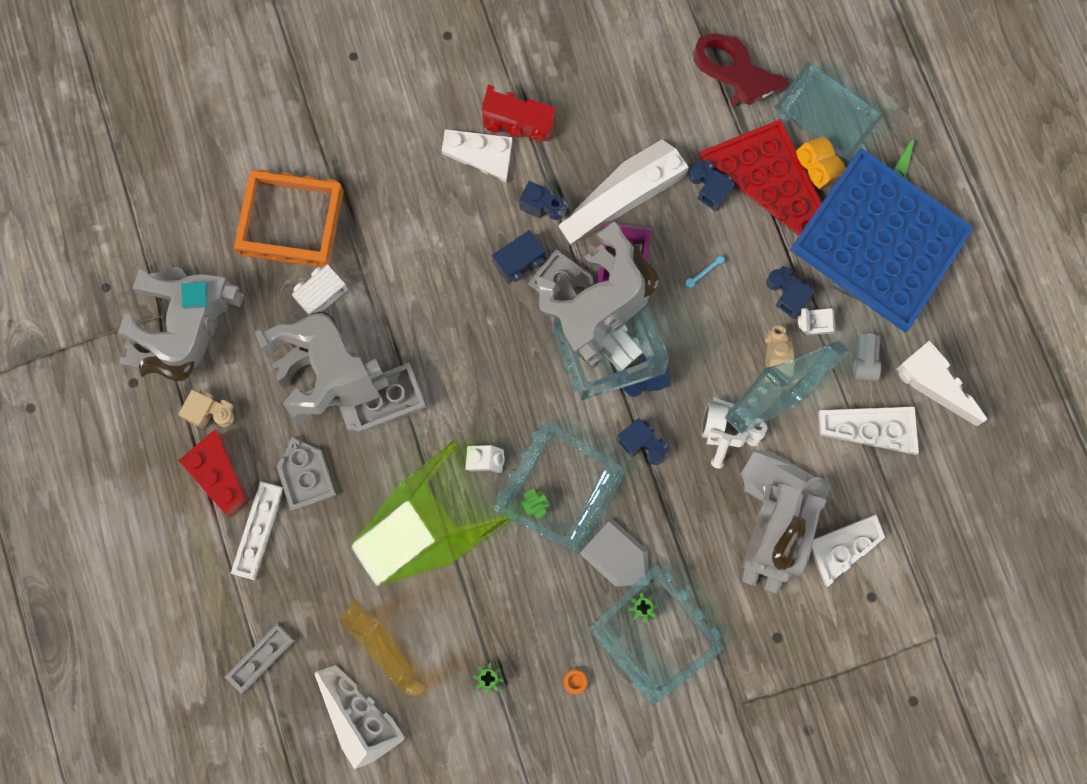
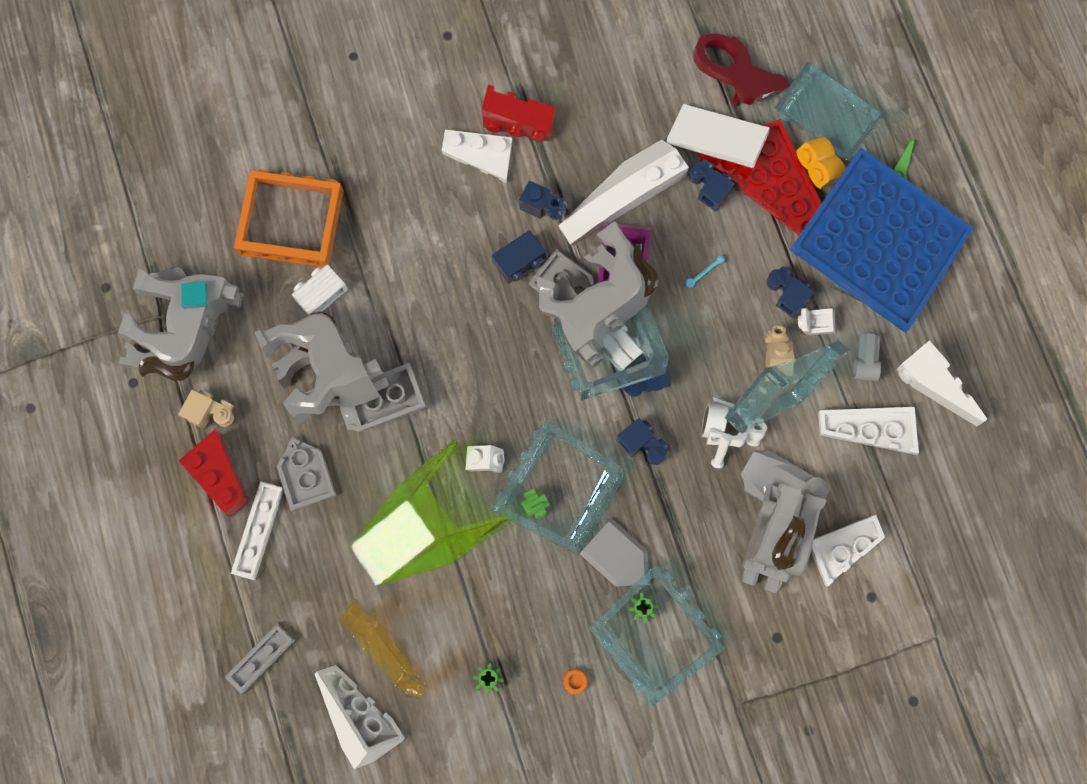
none -> white tile [667,104,769,168]

